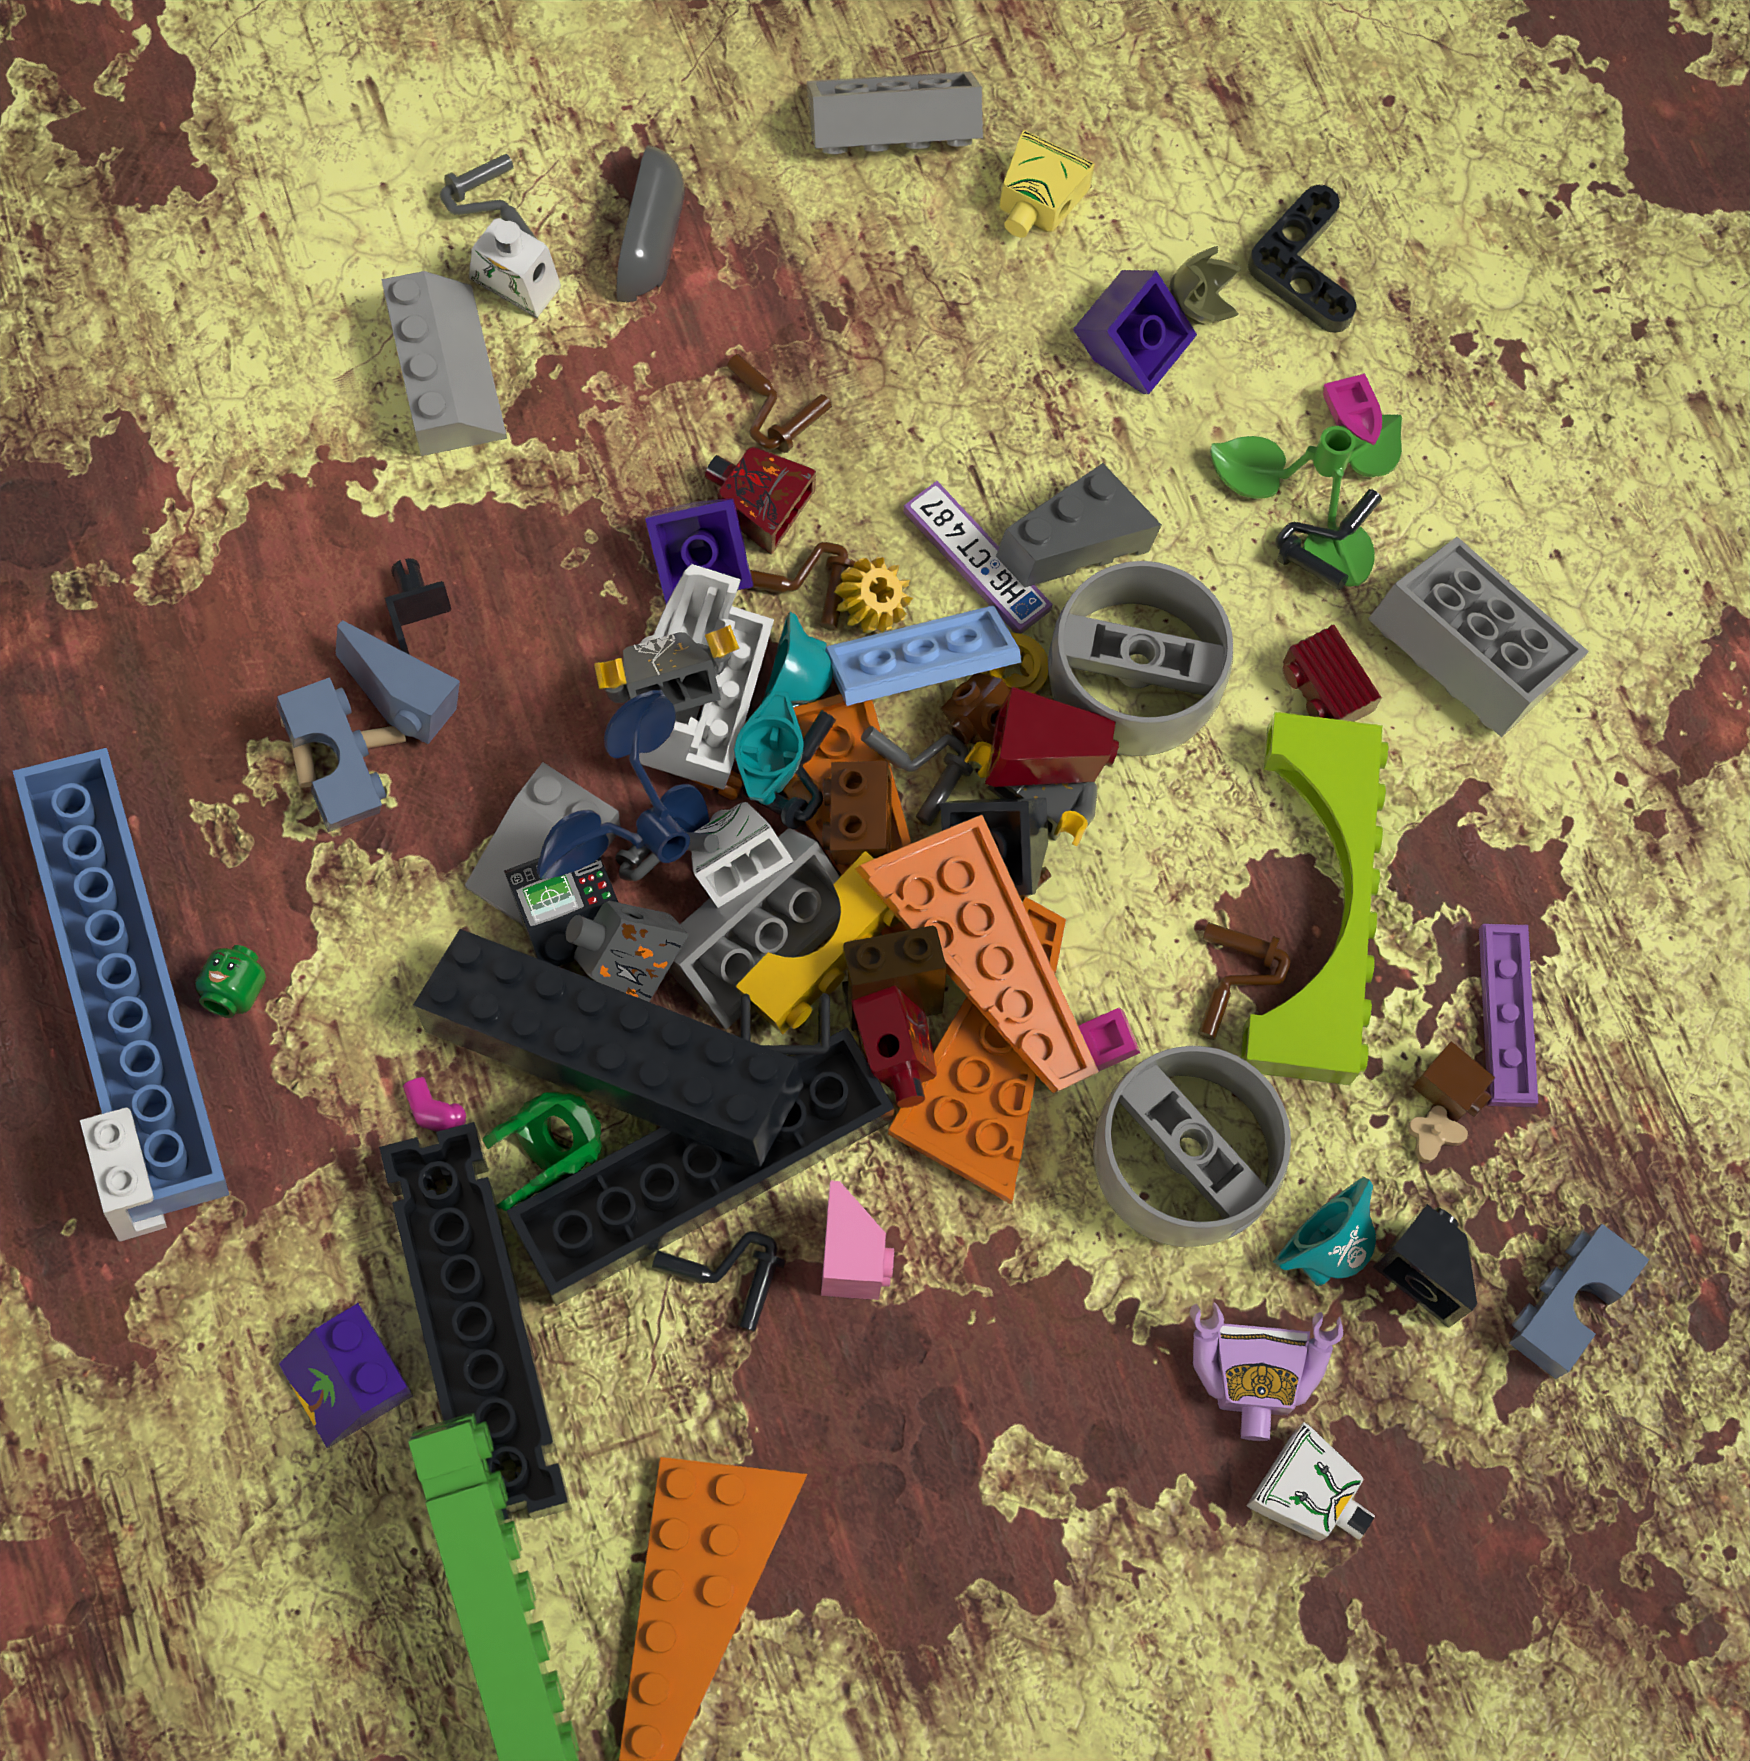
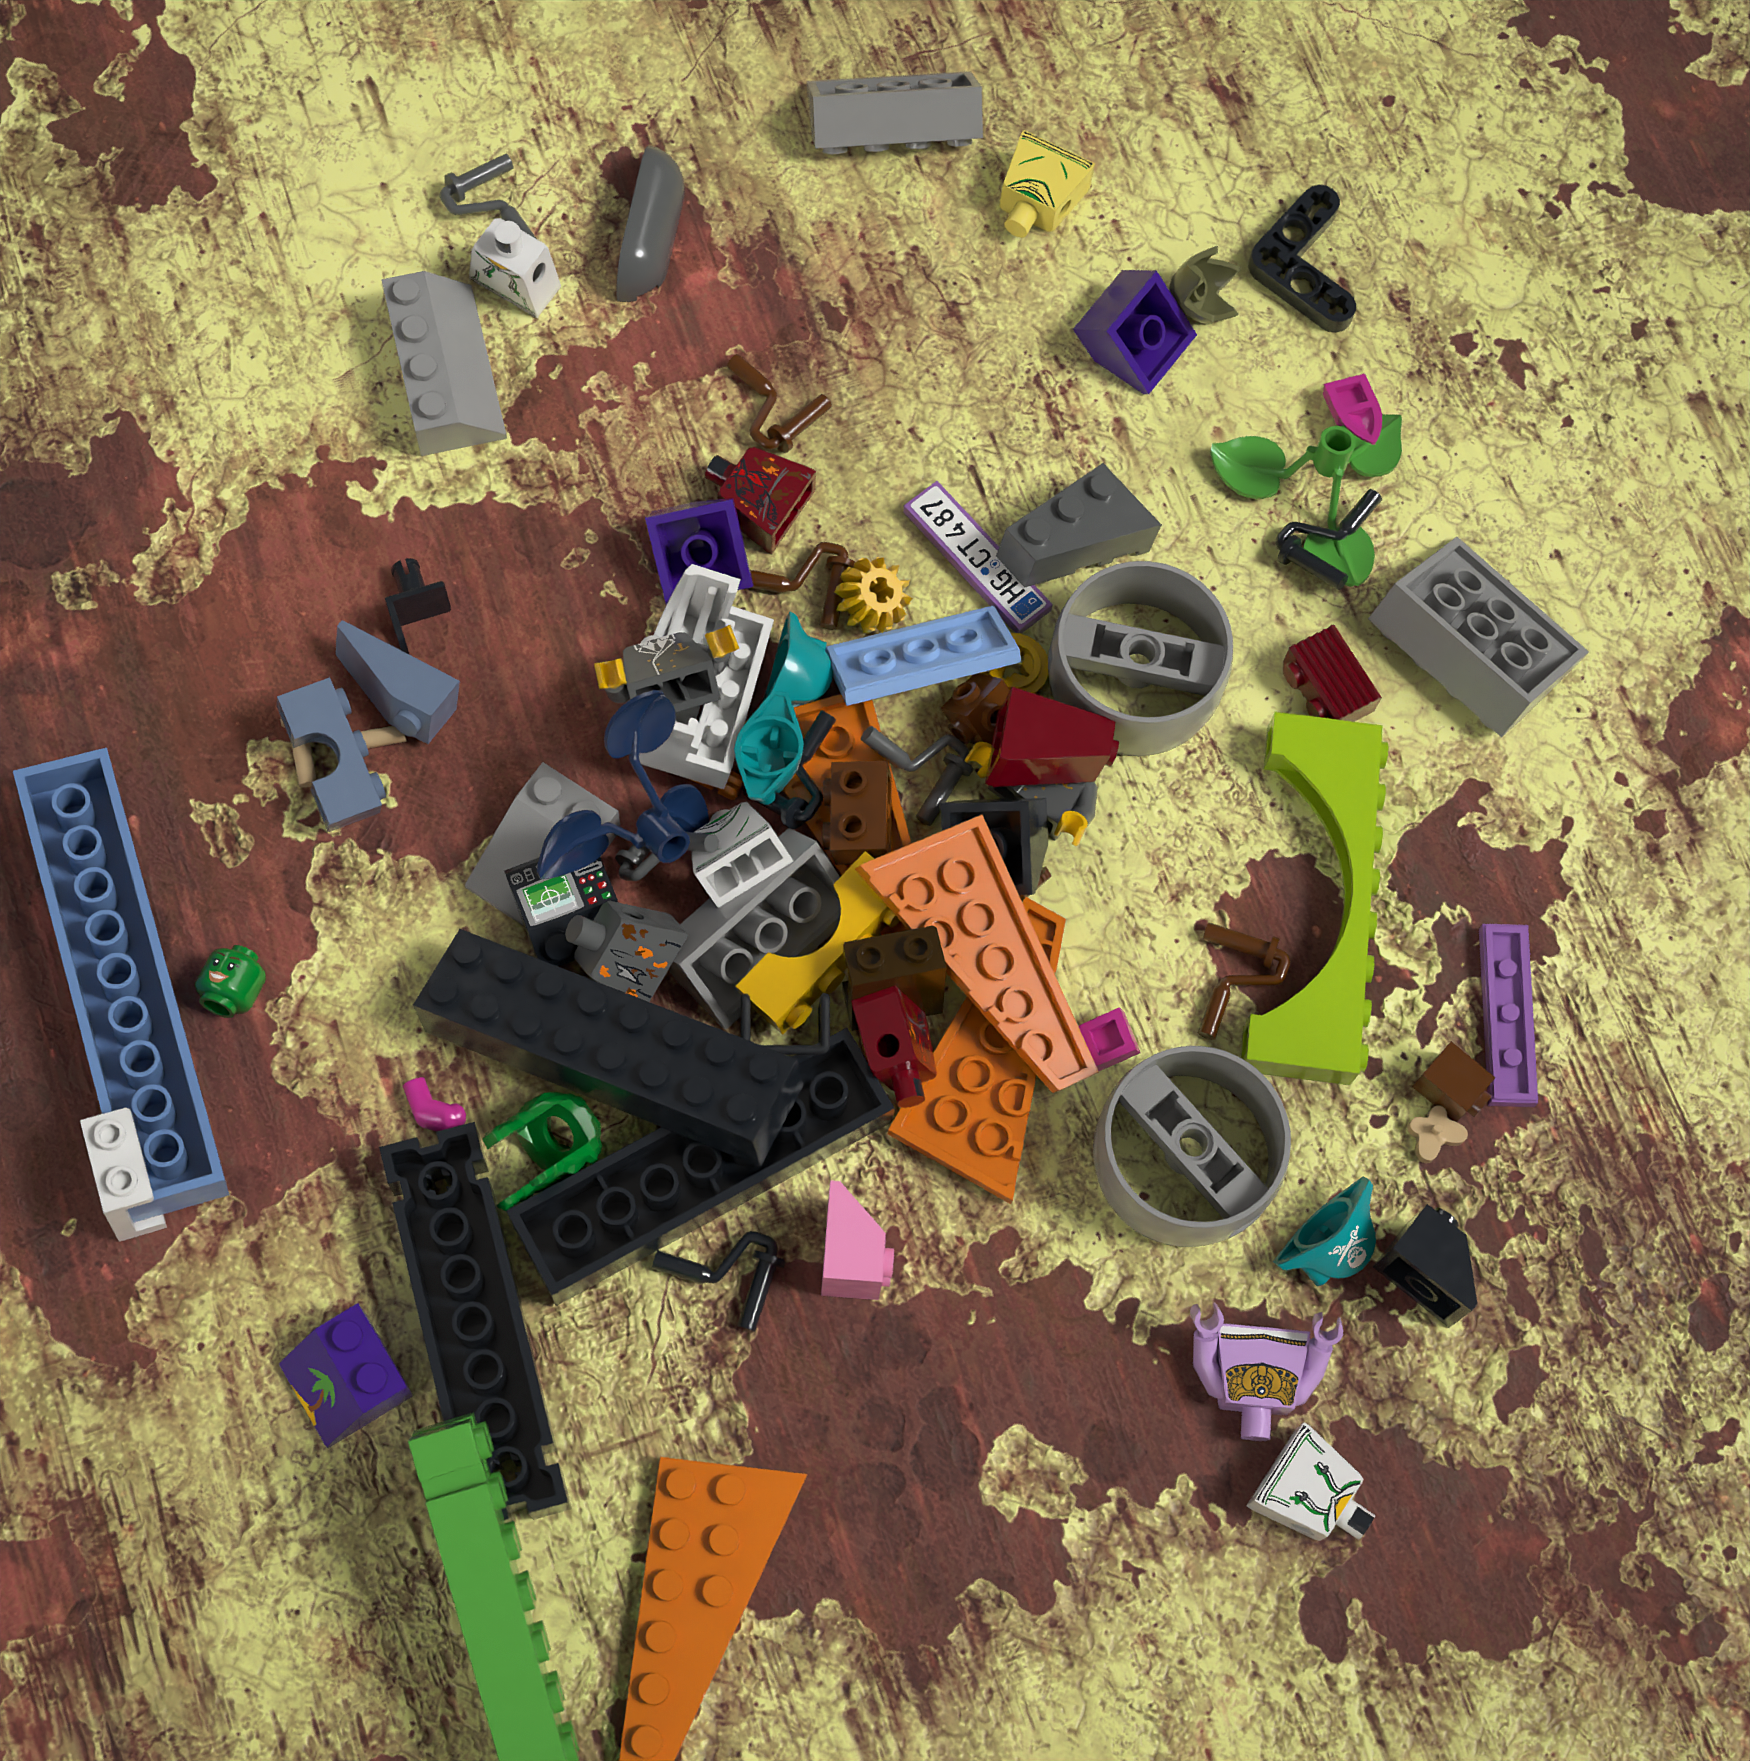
sand blue arch [1509,1224,1649,1379] -> none

